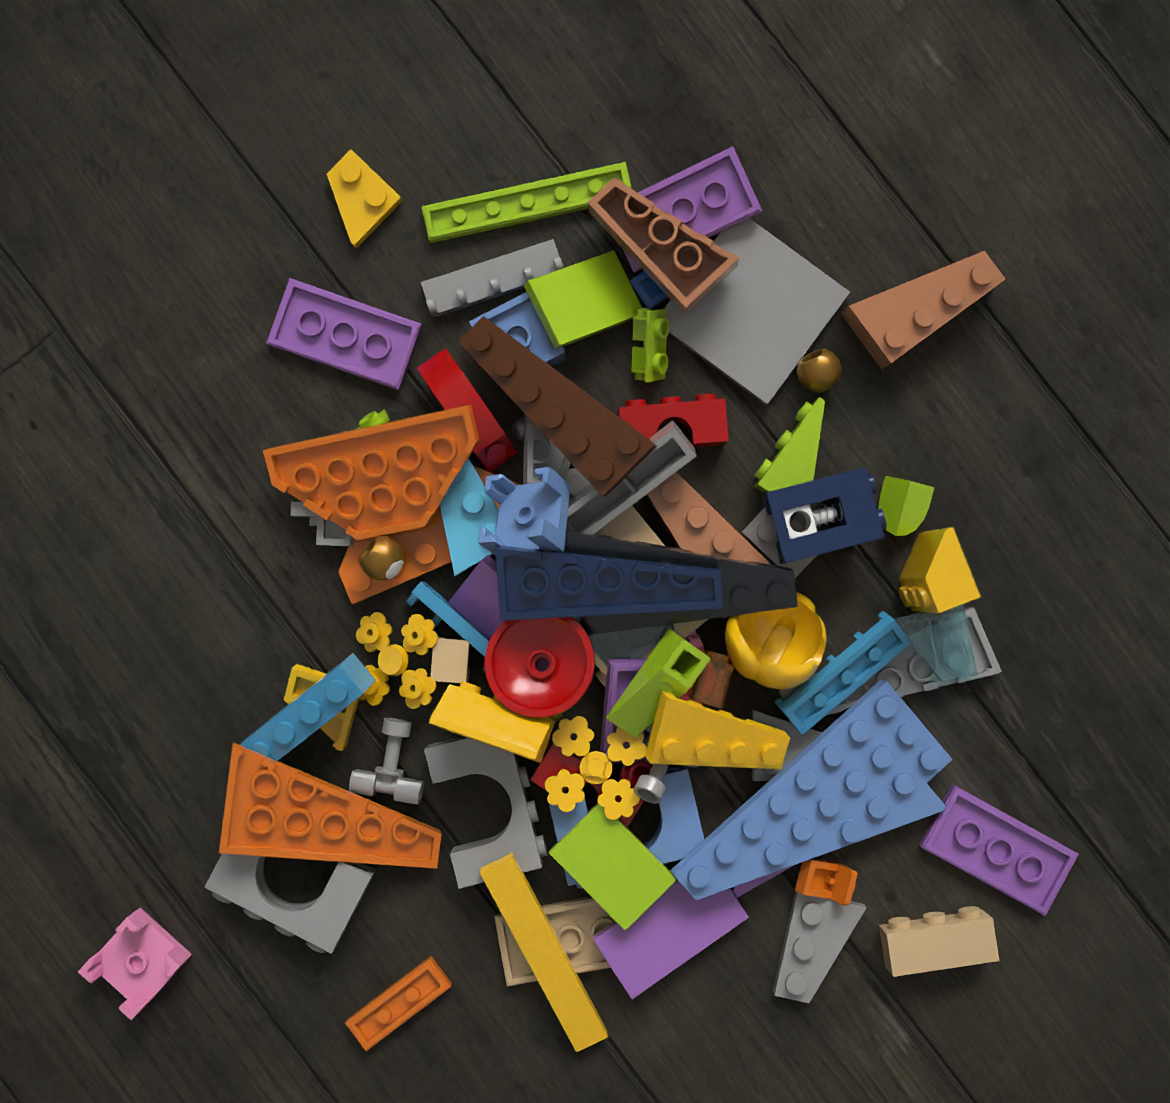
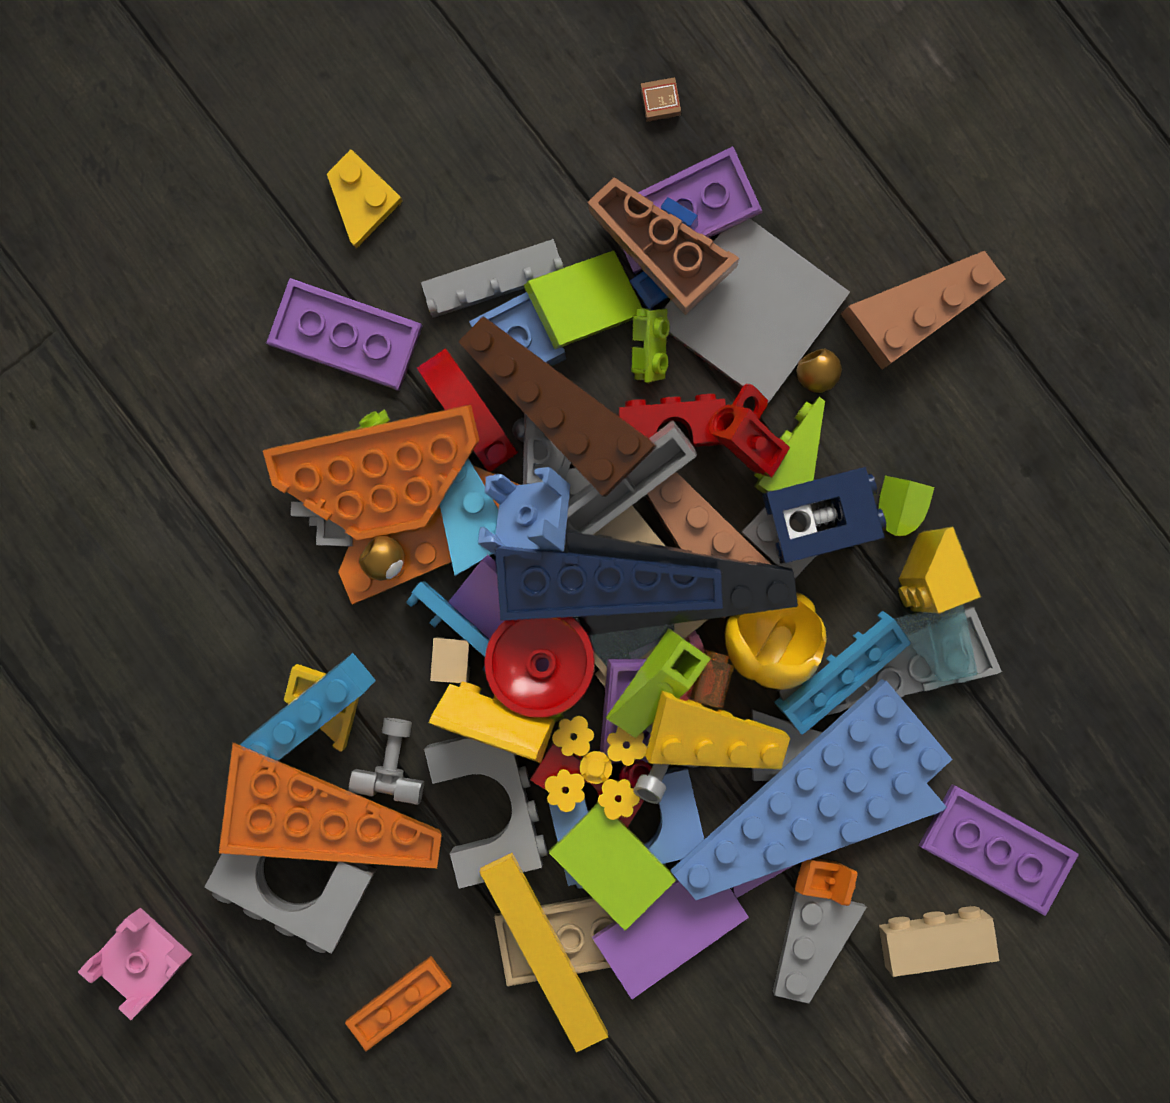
yellow plant [356,612,438,709] -> none
lime tile [421,162,632,243] -> none
none -> medium nougat tile [640,77,681,122]
none -> blue tile [661,196,698,231]
none -> red piece [708,383,790,478]

